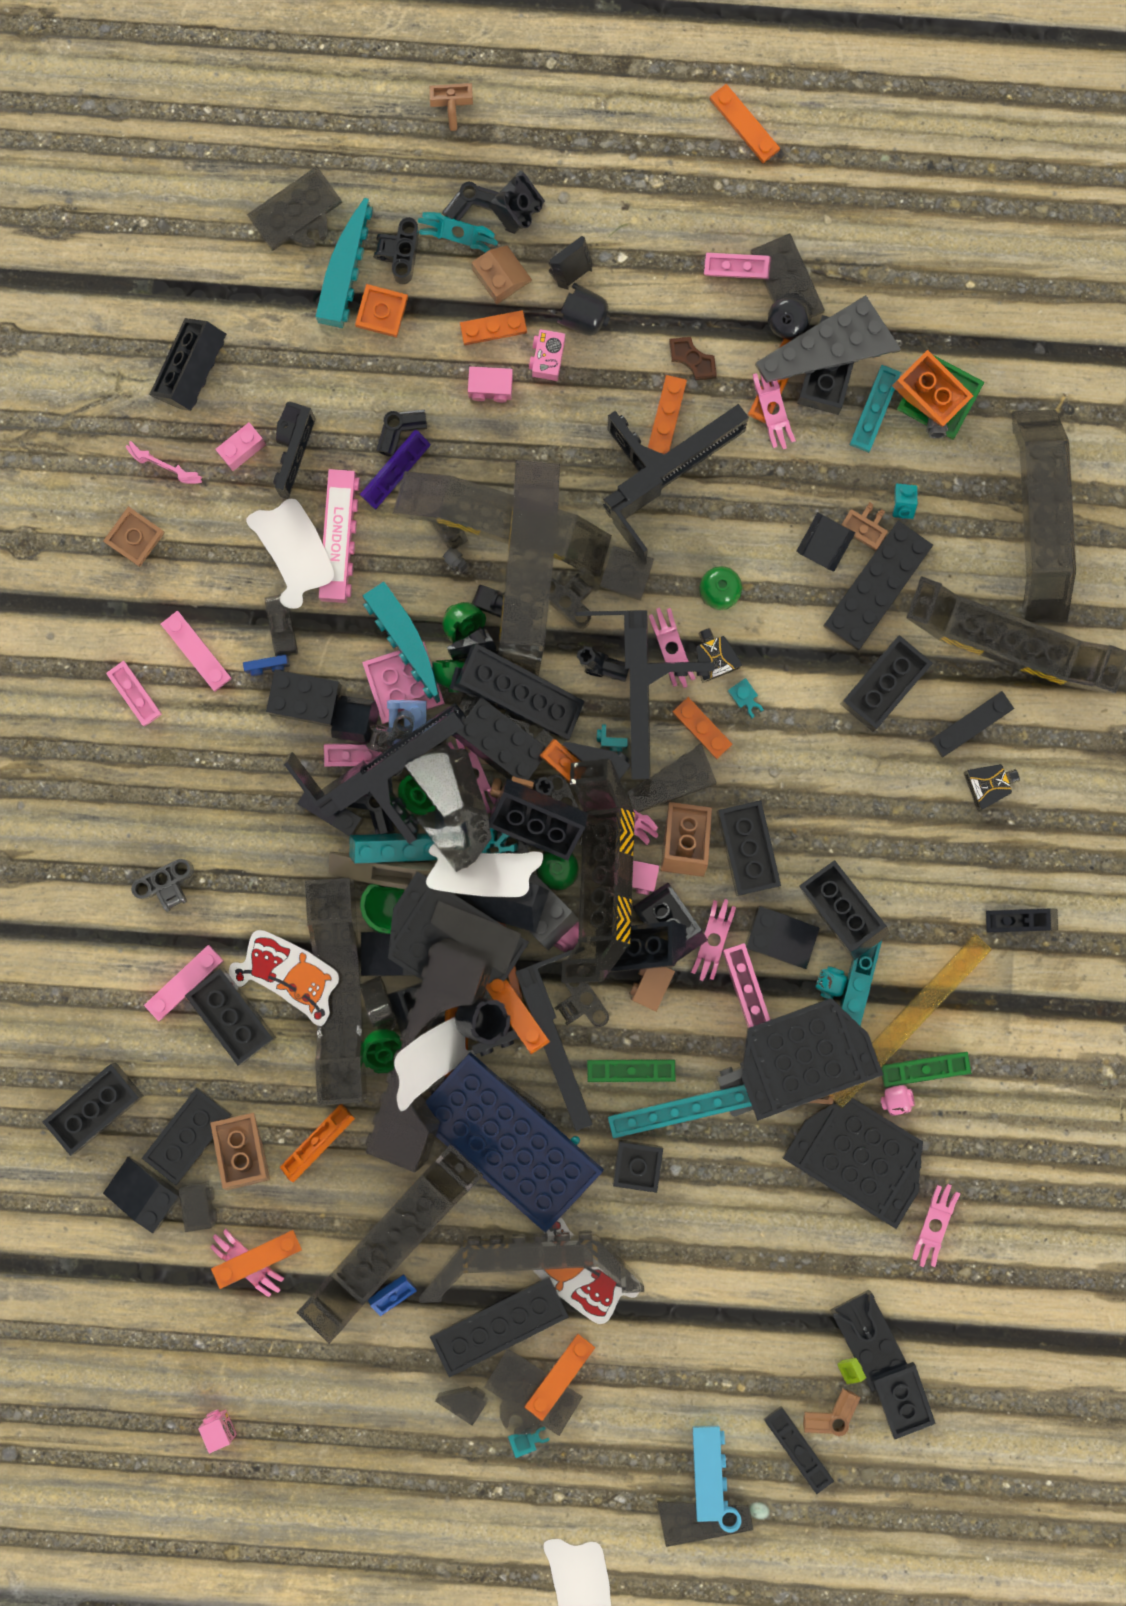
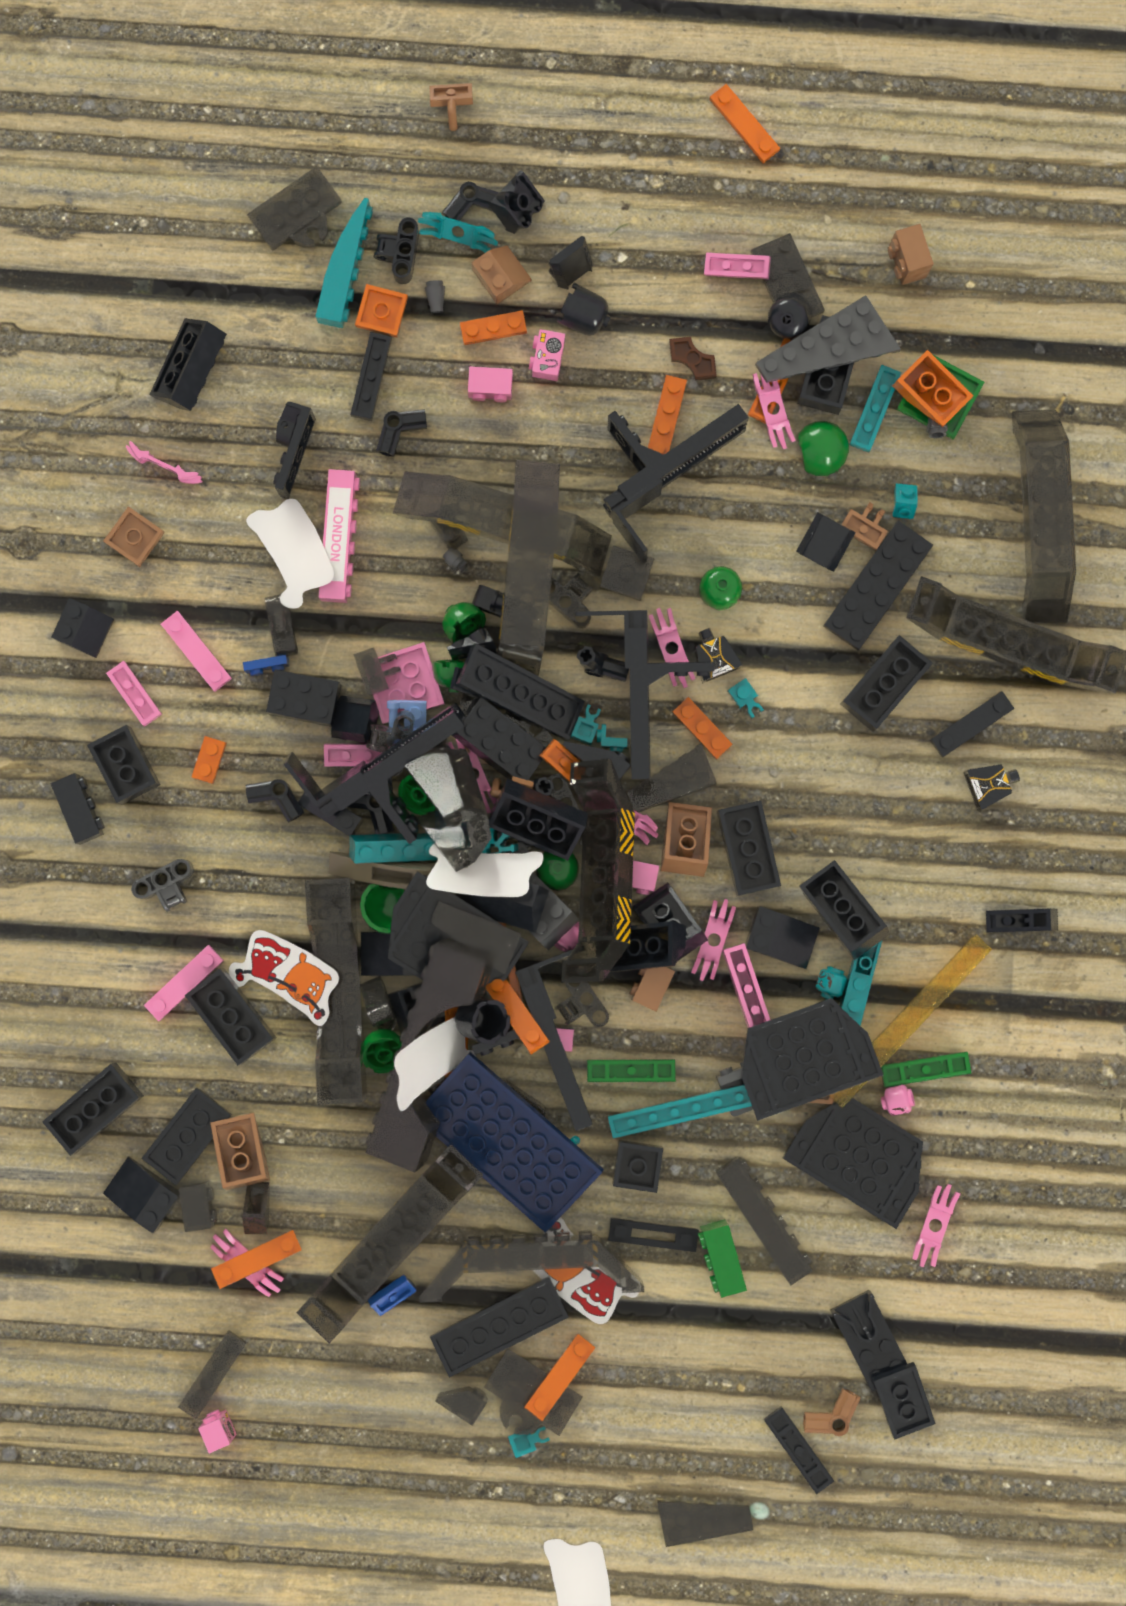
bright pink brick [215,422,266,471] -> none
orange plate [280,1103,355,1183] -> none
dark purple plate [360,430,431,510] -> none
teal slope [362,582,440,703] -> none
medium azure hinge [692,1425,741,1533] -> none
lime plate [837,1358,866,1384] -> none
none -> black brick [50,773,105,845]
none -> black slope [51,598,114,658]
none -> black brick [87,725,161,805]
none -> clear smoke plate [178,1330,247,1419]
none -> orange plate [192,736,227,784]
none -> clear smoke slope [242,1182,270,1234]
none -> black piece [246,779,305,823]
none -> black plate [350,332,392,421]
none -> clear smoke hinge [353,647,401,696]
none -> dark grey cone [424,280,445,313]
none -> bright pink tile [556,1028,574,1052]
none -> teal plate [570,704,601,746]
none -> black container [608,1218,699,1252]
none -> green brick [698,1219,747,1298]
none -> clear smoke brick [715,1156,813,1286]
none -> green cylinder [797,421,849,476]
none -> medium nougat brick [888,224,934,285]

